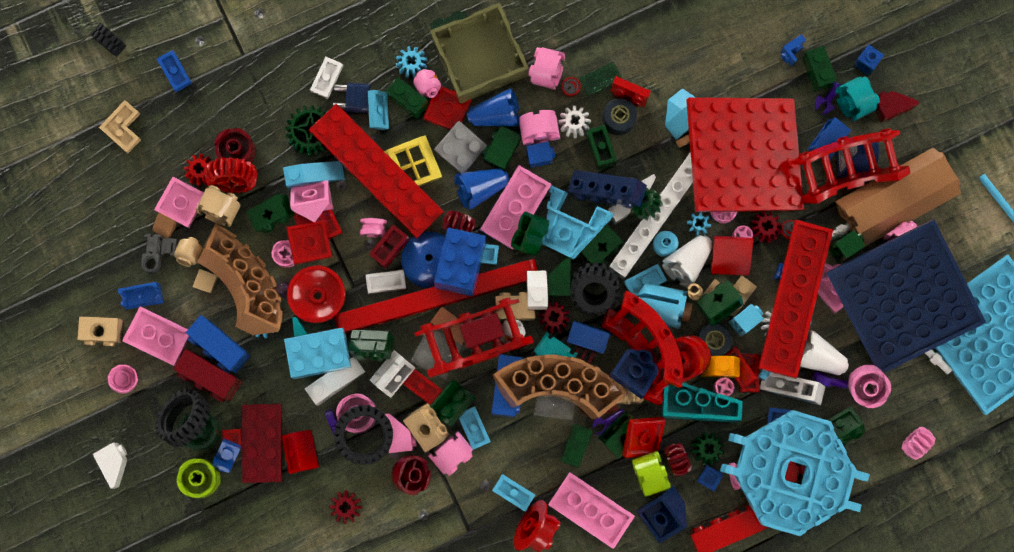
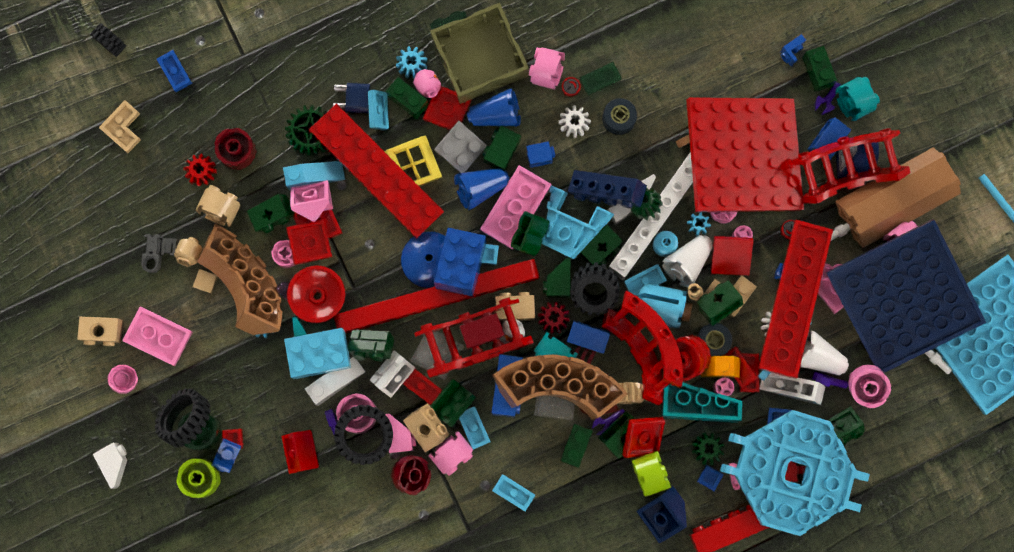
blue hinge [118,282,164,310] -> none
medium nougat slope [152,213,178,238] -> none
bright pink plate [154,177,204,228] -> none
dark red brick [173,349,243,402] -> none
blue brick [185,315,251,373] -> none
red gear [205,157,257,194] -> none
dark red plate [242,404,282,483] -> none
white plate [310,57,343,99] -> none
dark red gear [329,490,363,524] -> none
bright pink wheel [360,218,387,238] -> none
white tile [366,270,406,294] -> none
dark red brick [369,225,409,269] -> none
nougat tile [431,307,464,345] -> none
dark red gear [442,211,475,233] -> none
red piece [513,500,561,552] -> none
bright pink brick [519,110,560,146] -> none
white slope [527,271,548,310] -> none
bright pink plate [548,472,635,549] -> none
dark green brick [586,125,617,171] -> none
dark blue plate [609,349,658,399] -> none
red plate [610,76,651,107] -> none
dark red gear [664,443,692,477] -> none
medium azure slope [665,89,696,141] -> none
medium azure brick [728,304,764,337] -> none
dark red gear [750,211,783,243] -> none
dark green brick [829,230,866,264] -> none
blue brick [853,44,884,76] -> none
dark red slope [875,91,920,123] -> none
bright pink gear [901,427,936,460] -> none

